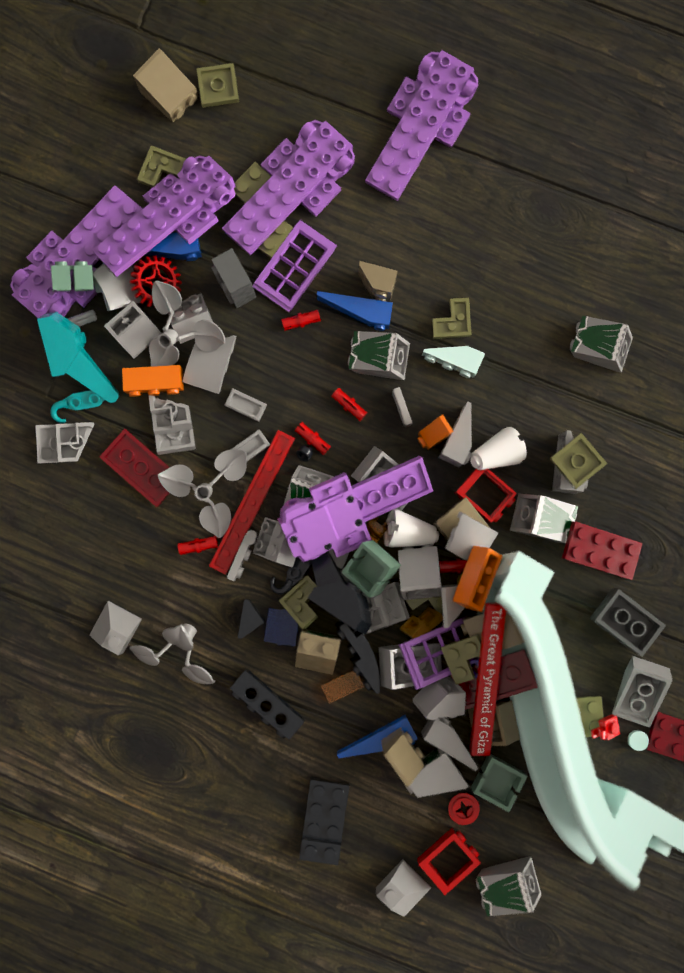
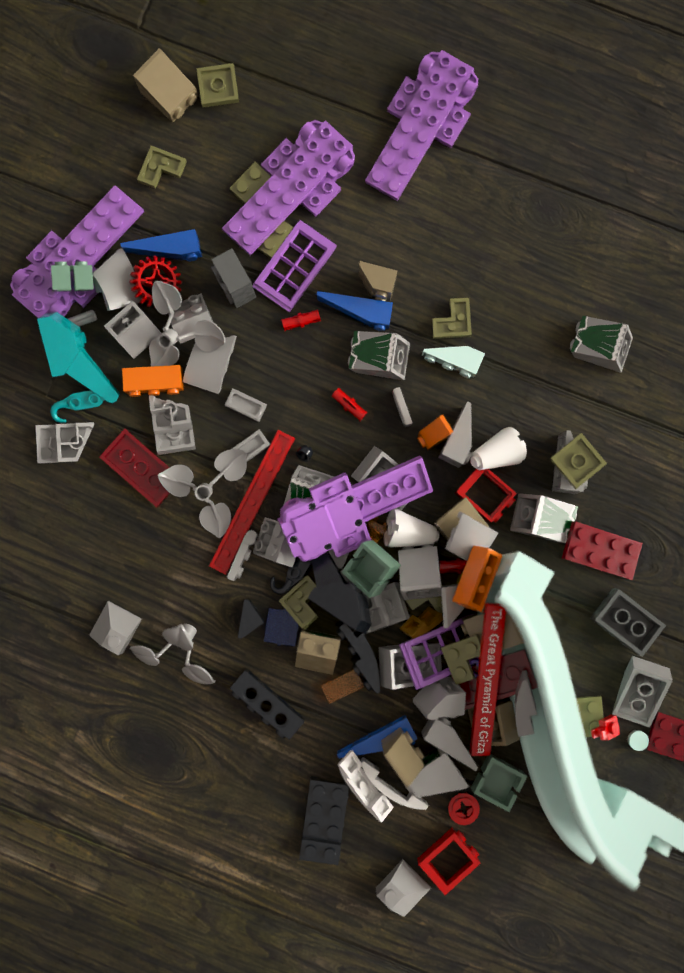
medium lavender piece [92,156,236,277] -> none
red pin [178,536,218,555] -> none
red pin [295,422,331,456] -> none
slope [476,856,542,916] -> none
none -> white slope [338,750,394,822]
none -> white slope [361,757,428,810]
none -> light grey slope [515,670,537,737]

